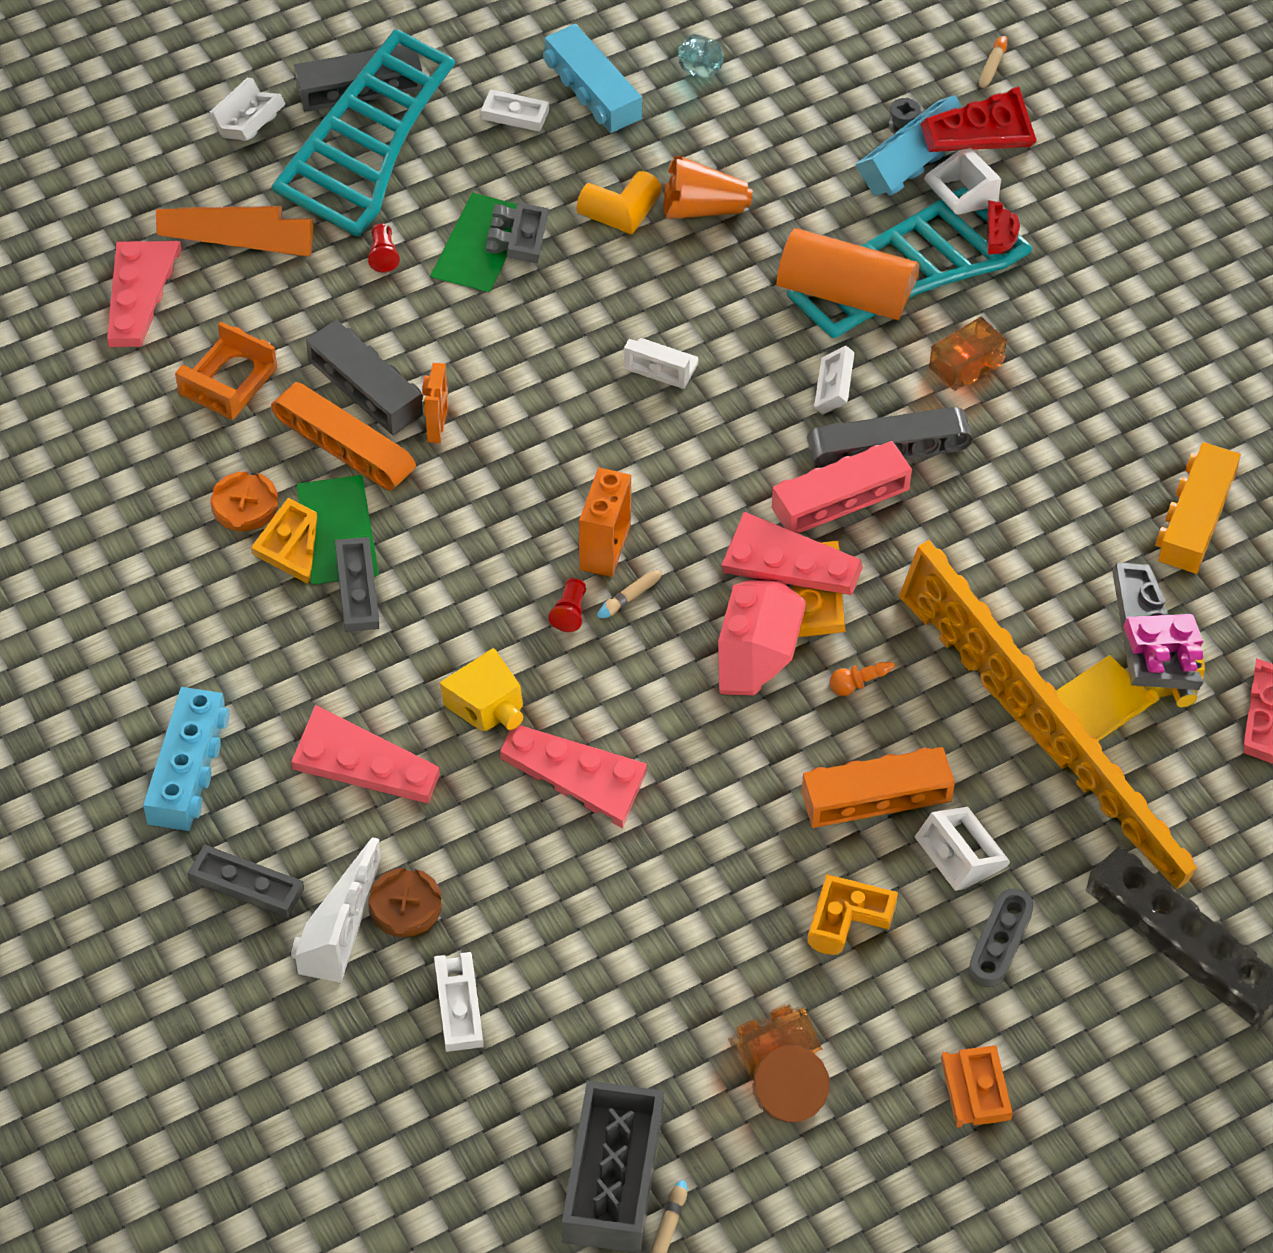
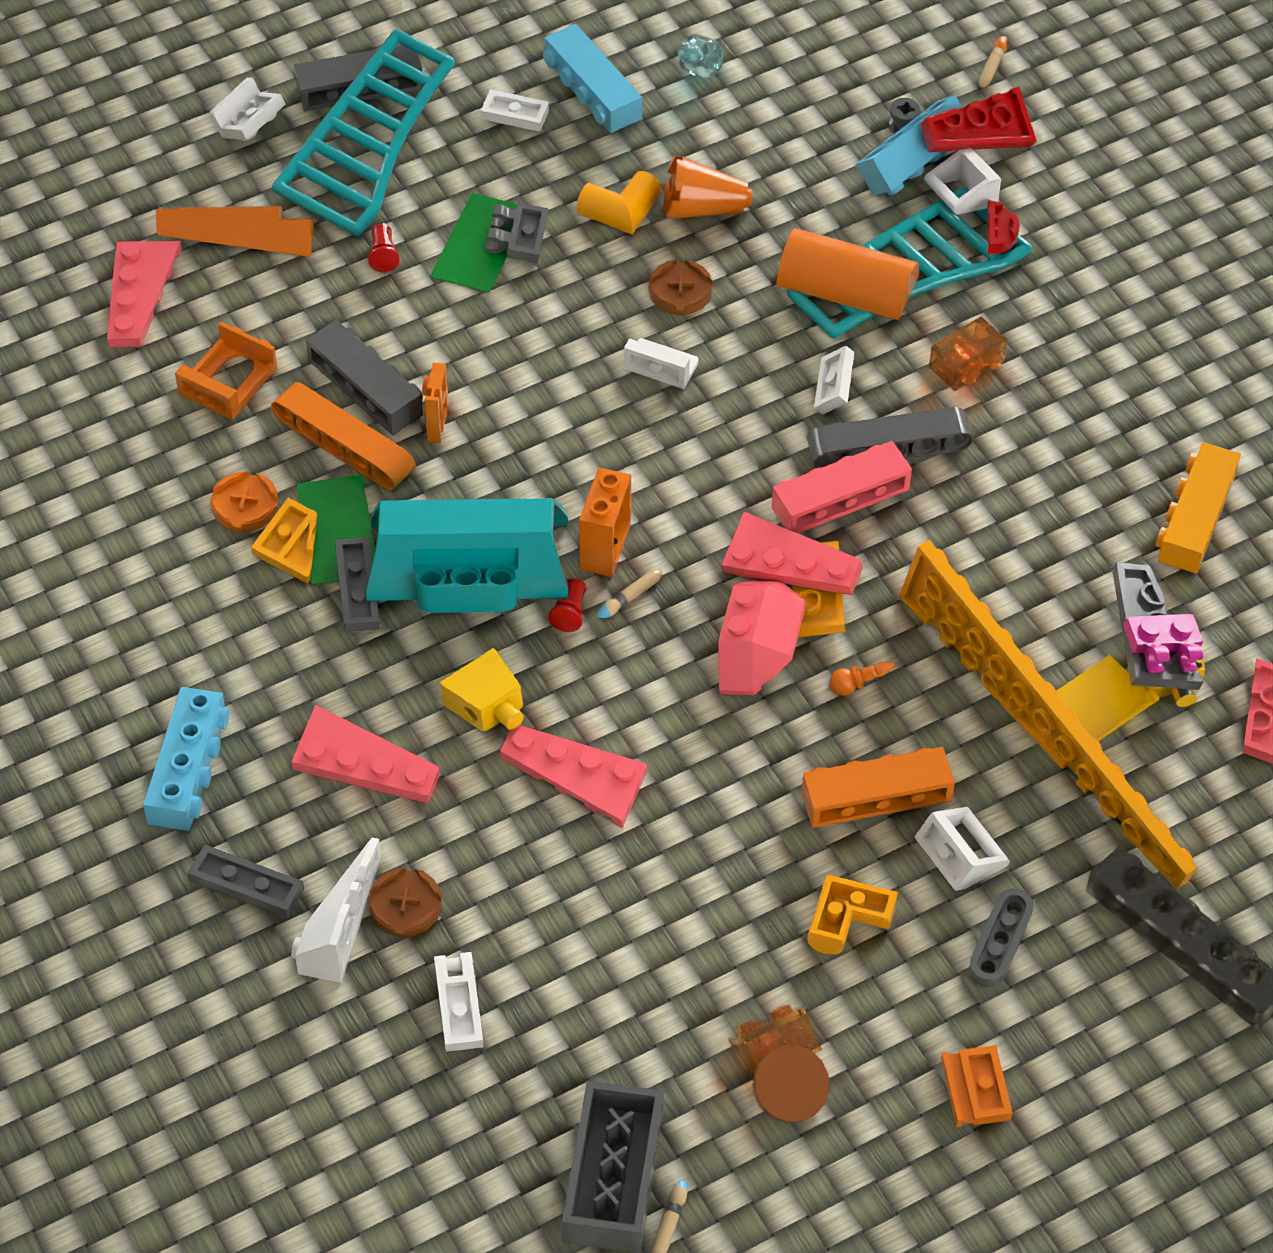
none -> teal panel [366,498,568,613]
none -> dark orange tile [648,260,713,315]

